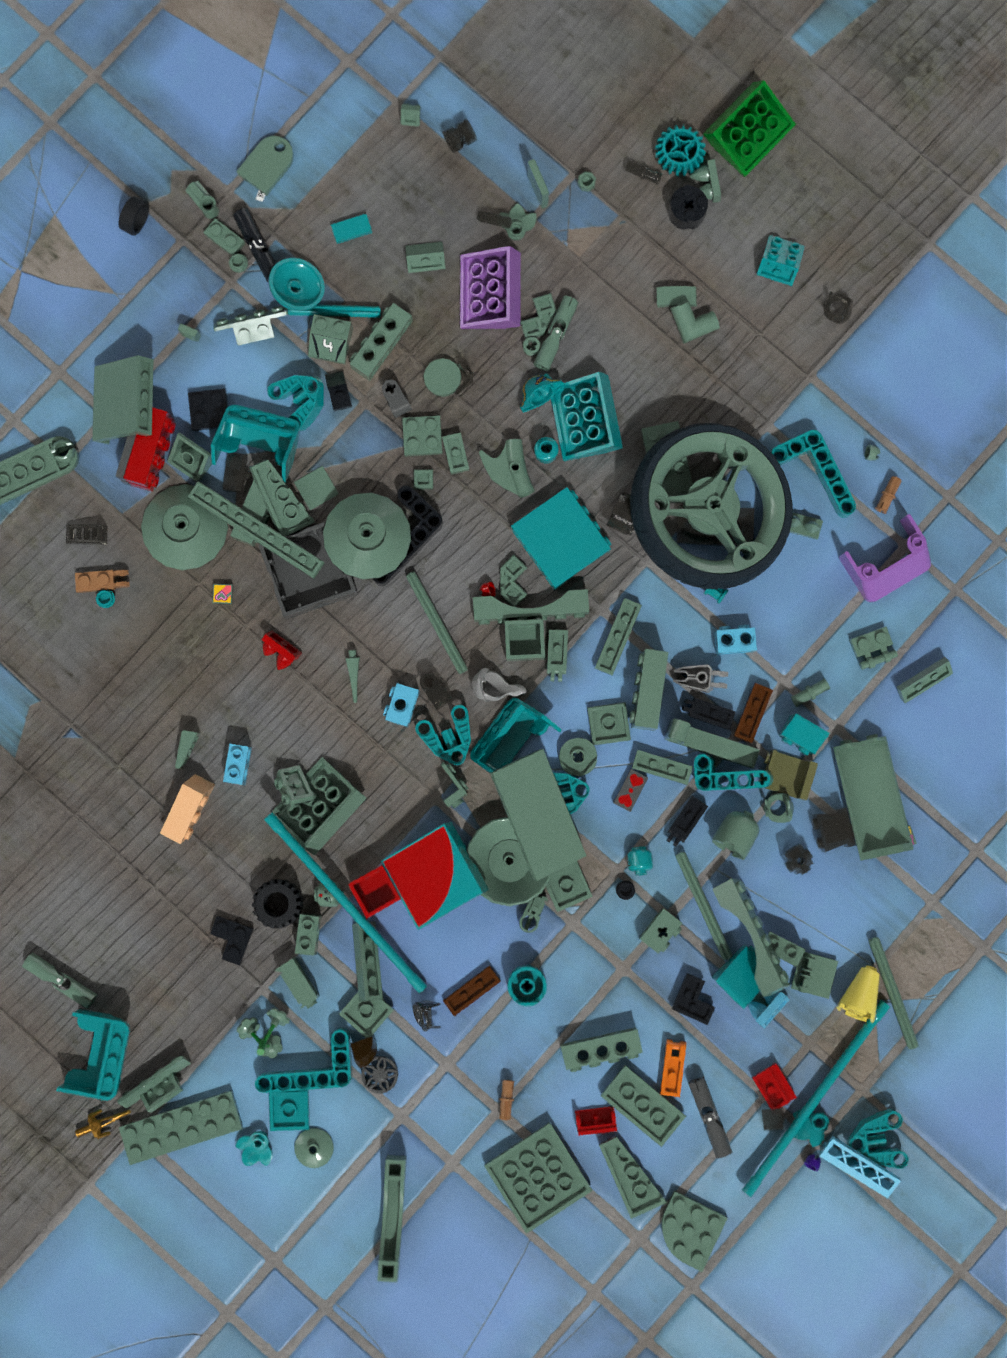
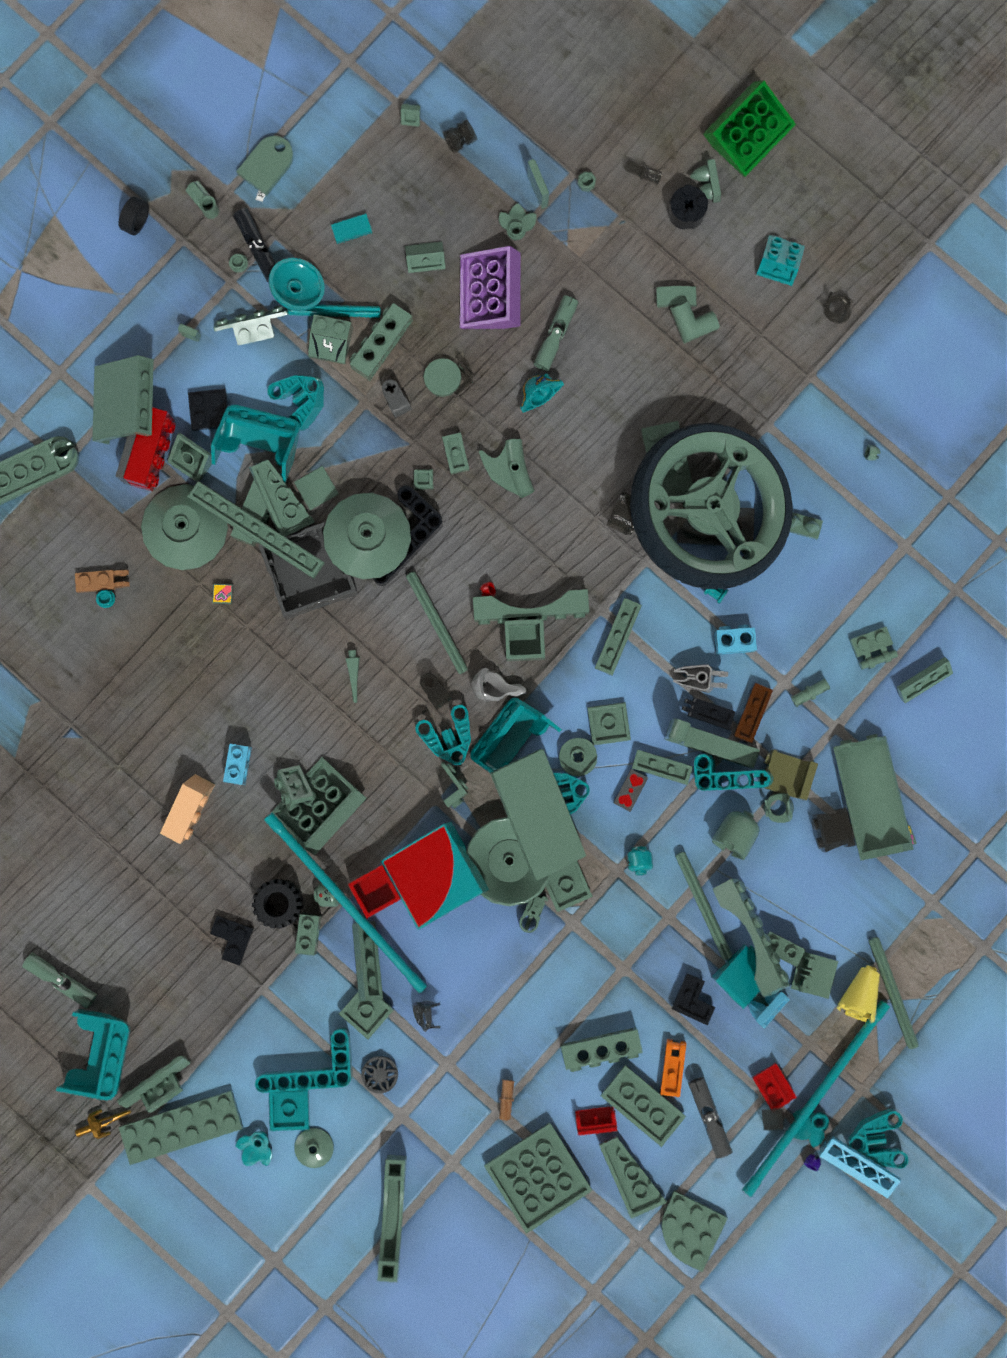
clear smoke slope [66,524,108,545] -> none
sand green slope [175,730,200,769] -> none
sand green plate [203,219,245,256] -> none
clear smoke plate [222,453,253,493] -> none
sand green plant [236,1008,290,1058] -> none
red tile [261,630,302,670] -> none
sand green window [275,957,319,1009] -> none
black slope [325,371,352,412] -> none
dark brown brick [350,1036,377,1068] -> none
medium azure brick [383,683,420,727] -> none
sand green plate [402,416,442,457] -> none
reddish brown tile [443,965,501,1016] -> none
clear smoke axle [477,210,513,228] -> none
sand green tile [500,554,528,607] -> none
teal brick [508,965,547,1006] -> none
teal panel [511,487,612,591] -> none
sand green tile [520,293,556,340] -> none
sand green bush [523,337,540,356] -> none
teal head [534,437,559,464] -> none
sand green hinge [547,629,568,682] -> none
teal slope [551,372,623,461] -> none
black plate [616,880,635,900] -> none
sand green brick [629,649,669,731] -> none
sand green brick [639,908,682,954] -> none
teal gear [655,124,706,176] -> none
black hinge [666,795,708,847] -> none
teal beam [771,430,856,518] -> none
teal slope [779,713,830,756] -> none
clear smoke brick [781,844,814,875] -> none
medium lavender windscreen [838,514,931,602] -> none
medium nougat axle [875,476,902,514] -> none

